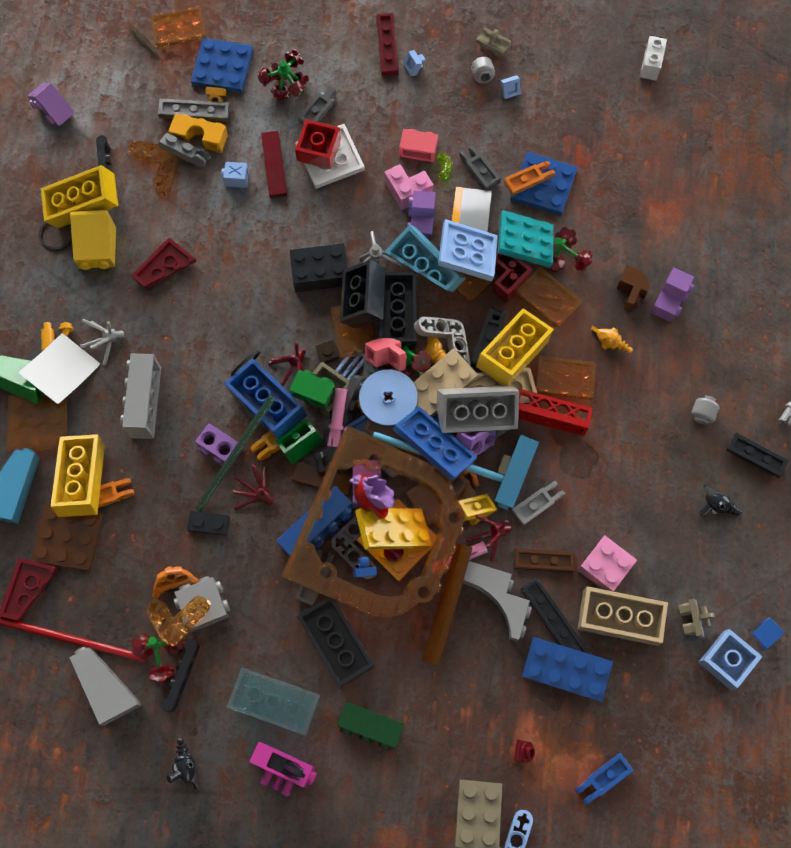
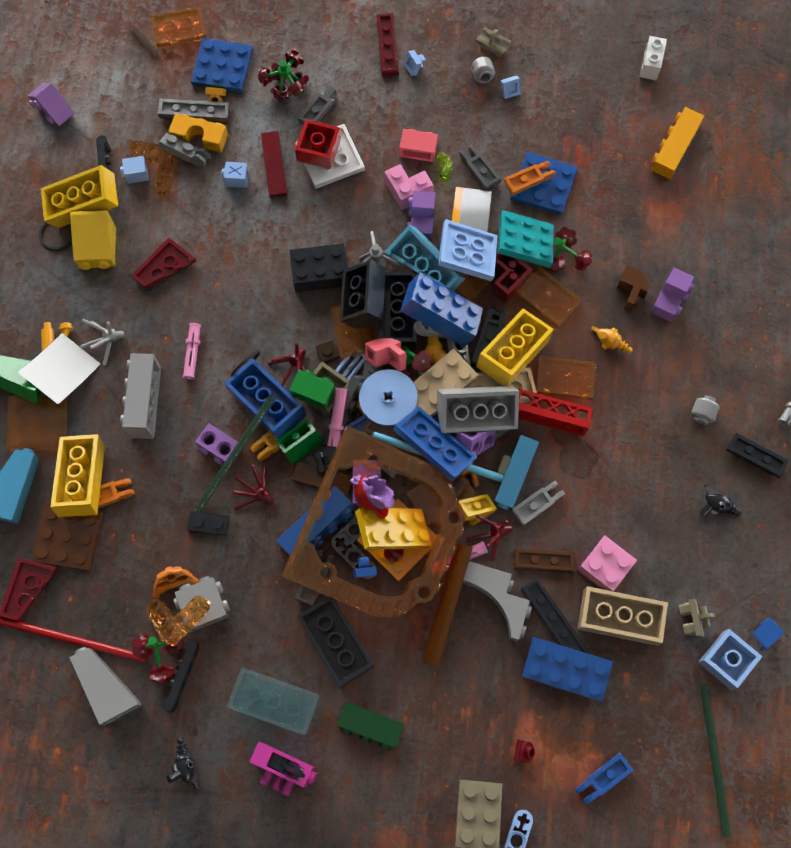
none -> light blue brick [120,156,149,184]
none -> bright pink pin [183,323,201,380]
none -> blue brick [400,272,483,347]
none -> light orange brick [651,107,704,179]
none -> clear green piece [700,684,731,837]

